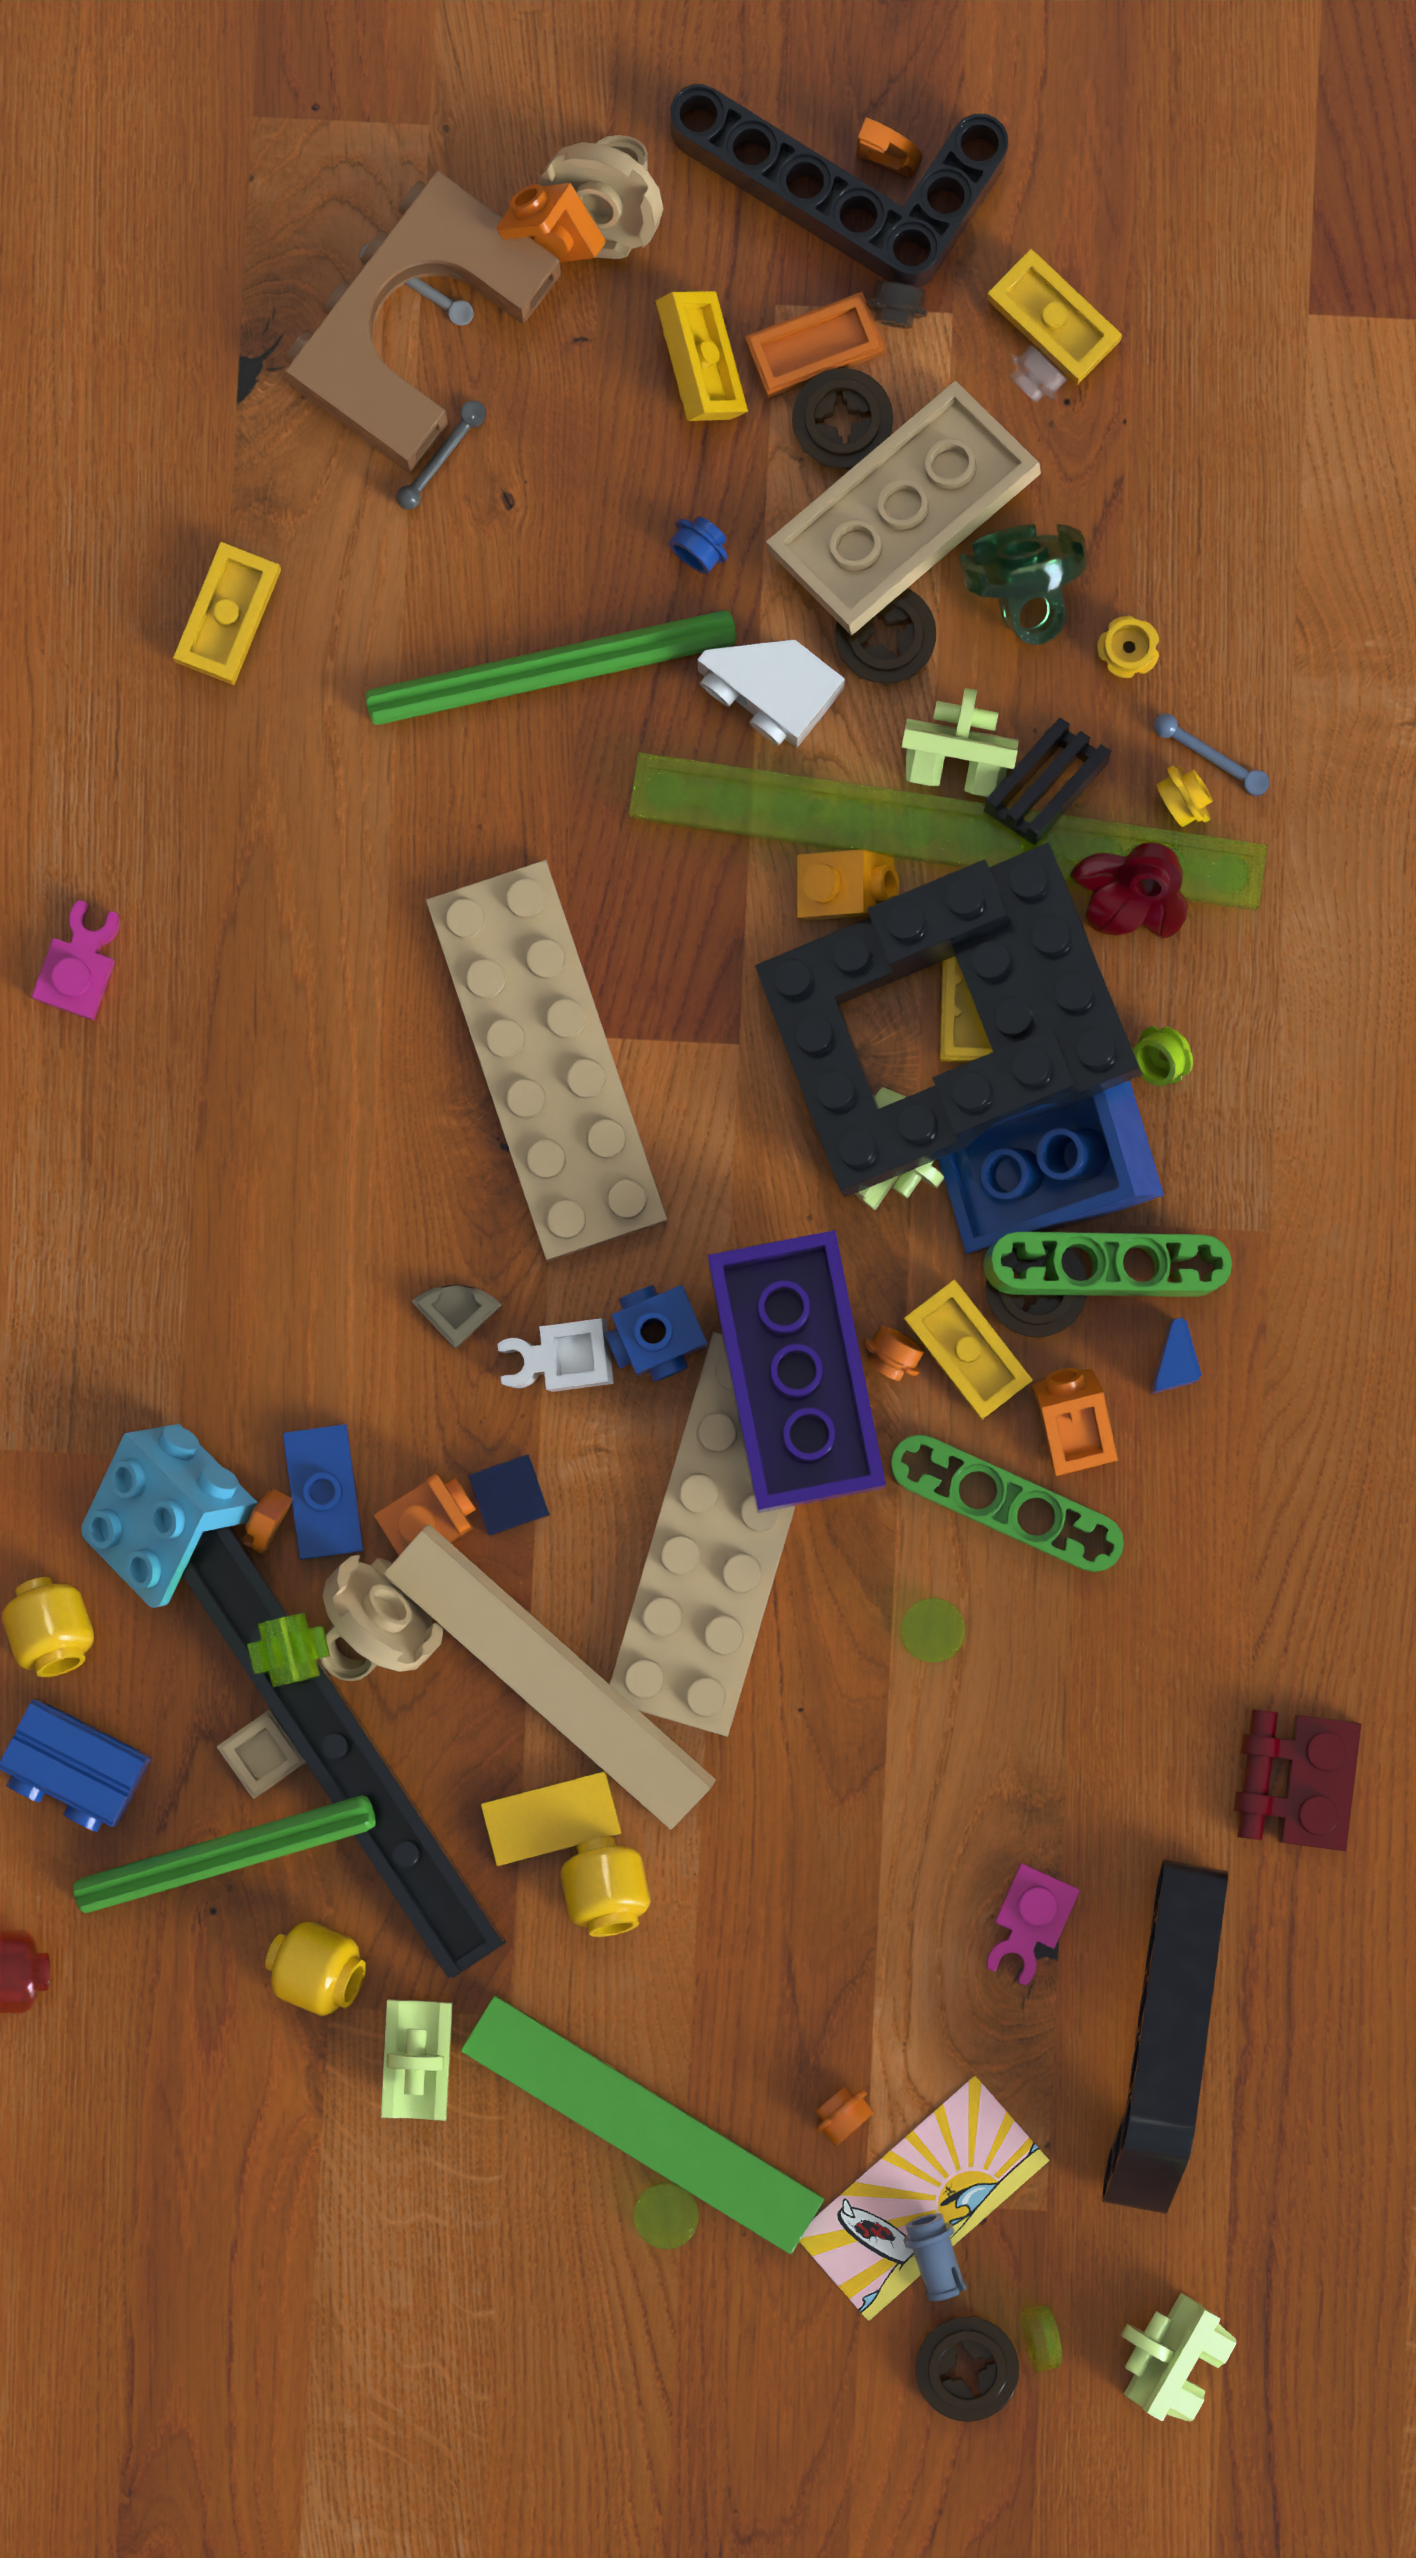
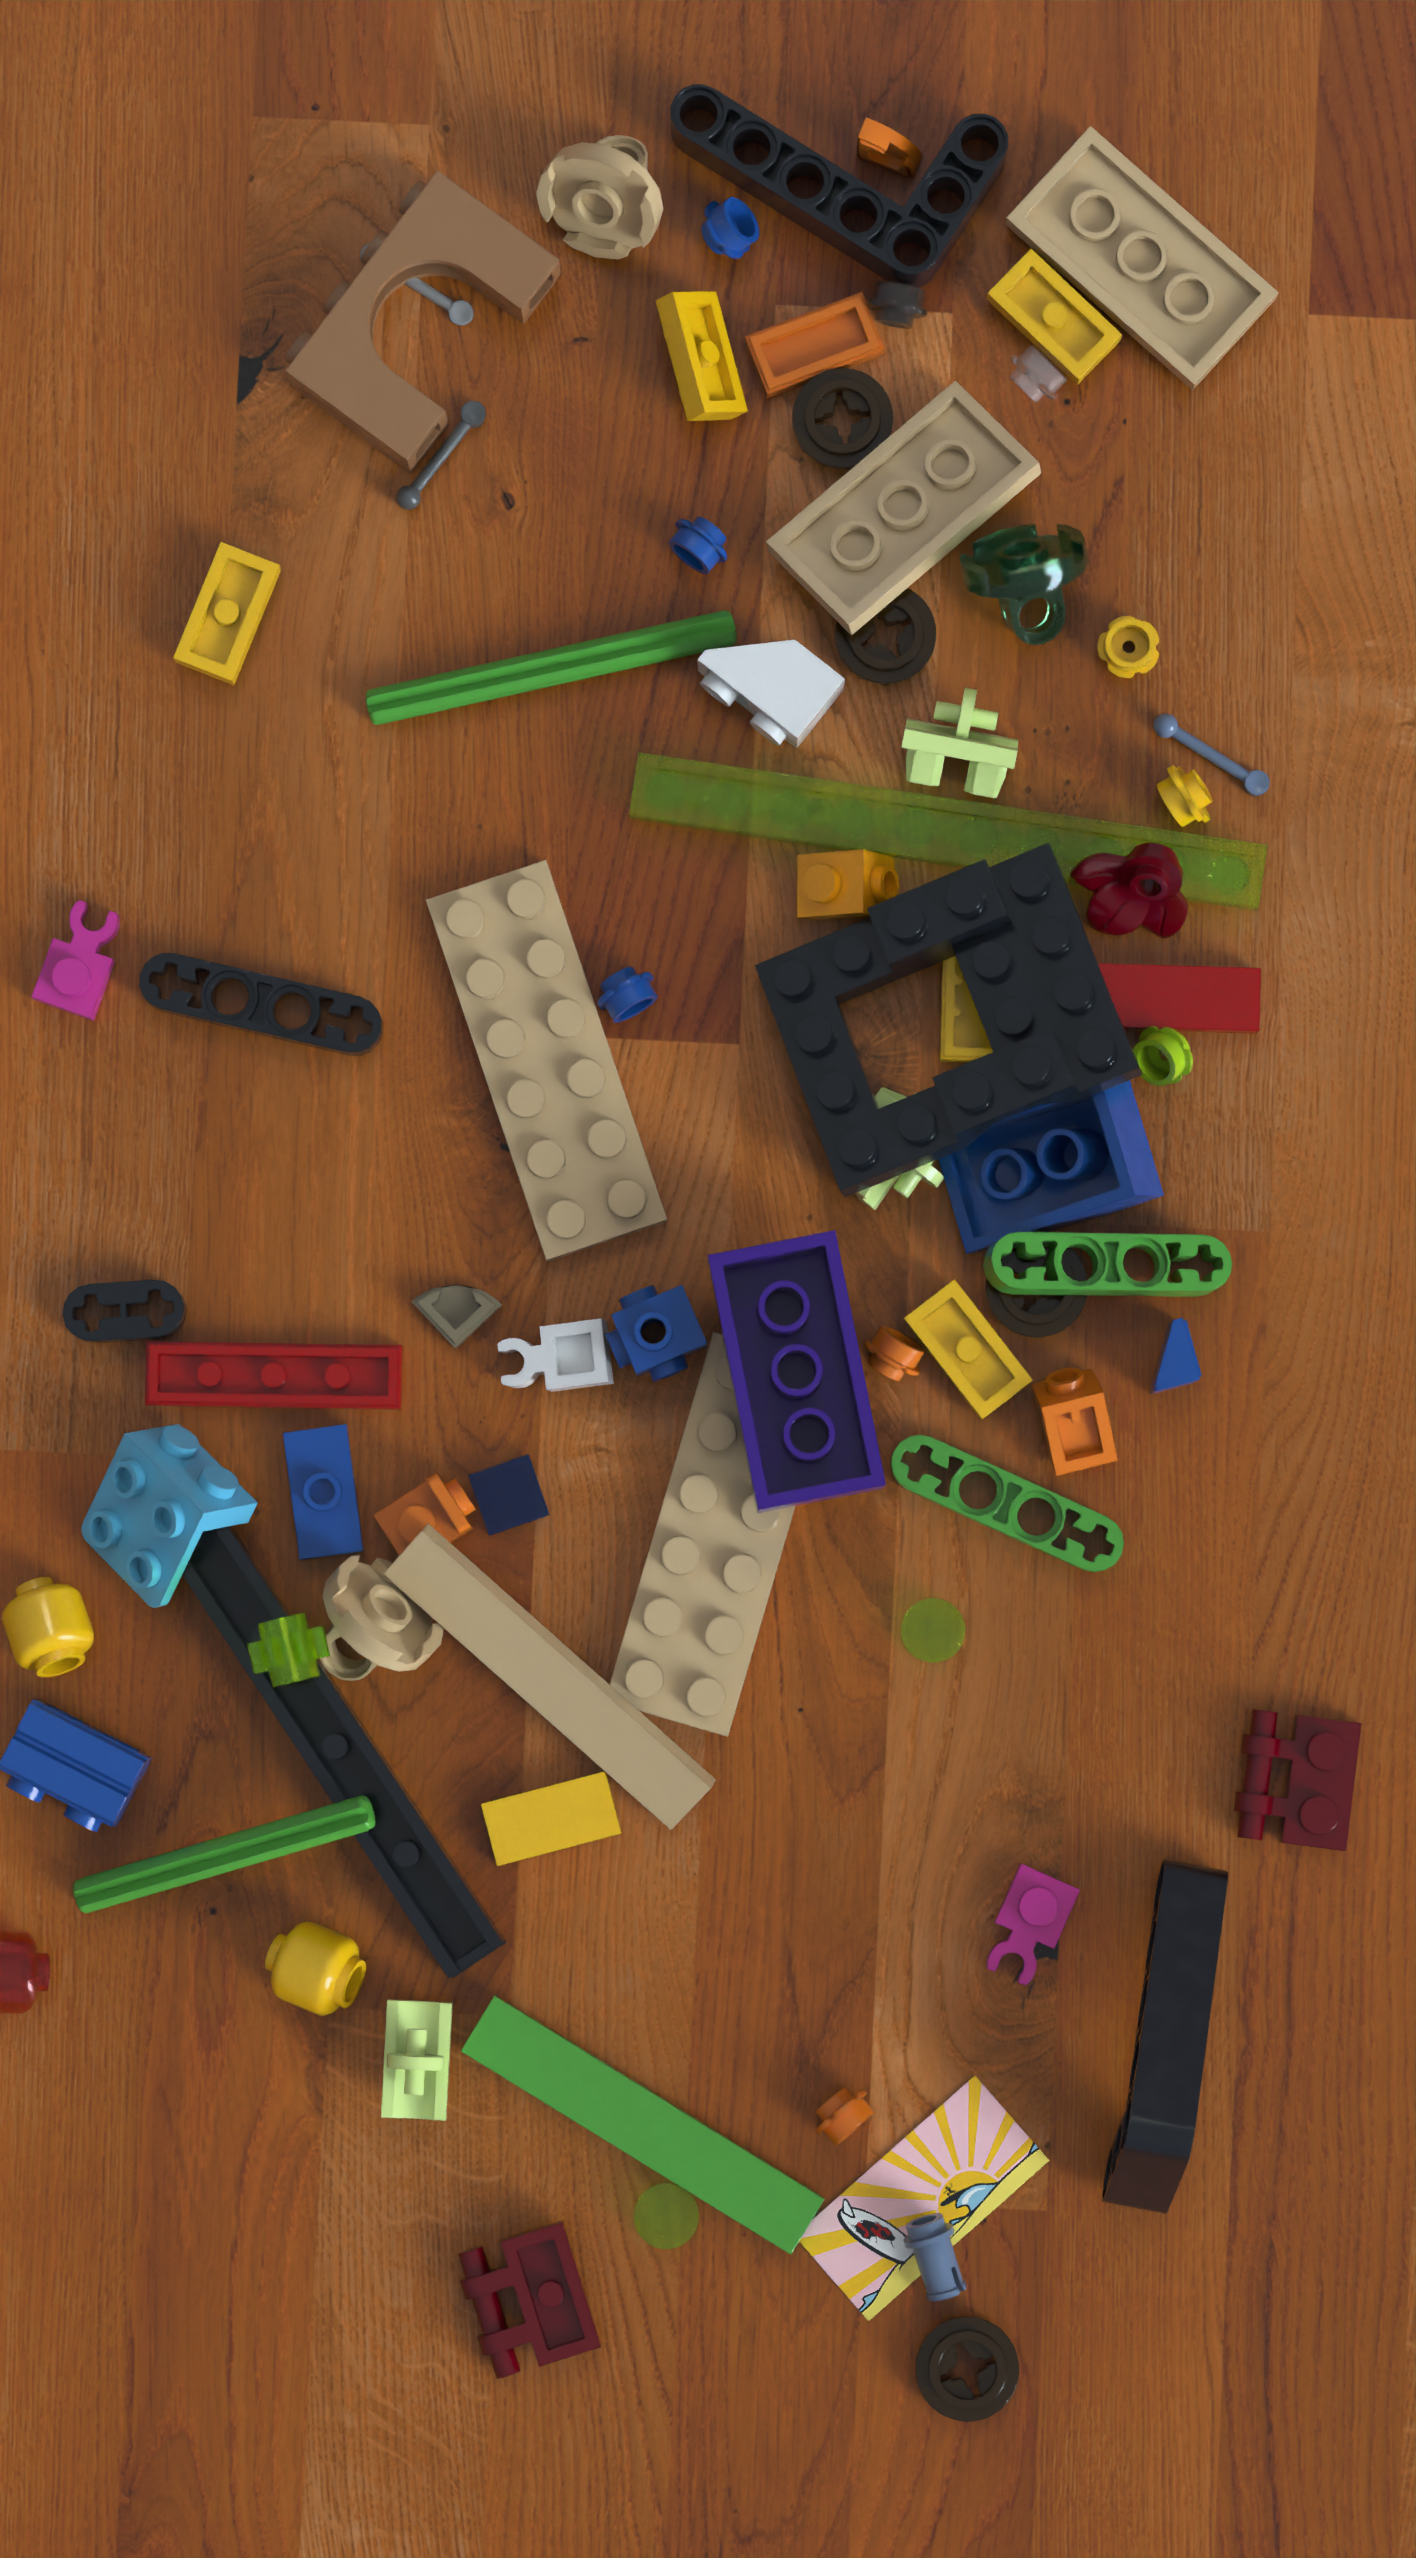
tan tile [217,1709,306,1799] -> none
orange tile [242,1488,293,1555] -> none
orange bracket [496,183,606,262] -> none
yellow head [560,1837,650,1937] -> none
black tile [984,718,1111,845] -> none
clear neon green tile [1021,2304,1062,2373] -> none
yellowish green hips [1121,2293,1236,2422] -> none
none -> black beam [63,1280,187,1343]
none -> black beam [139,953,383,1056]
none -> red tile [145,1341,403,1410]
none -> dark red plate [458,2220,601,2379]
none -> blue plate [597,967,658,1023]
none -> blue plate [701,197,759,259]
none -> tan plate [1005,126,1279,390]
none -> red tile [1098,963,1261,1034]

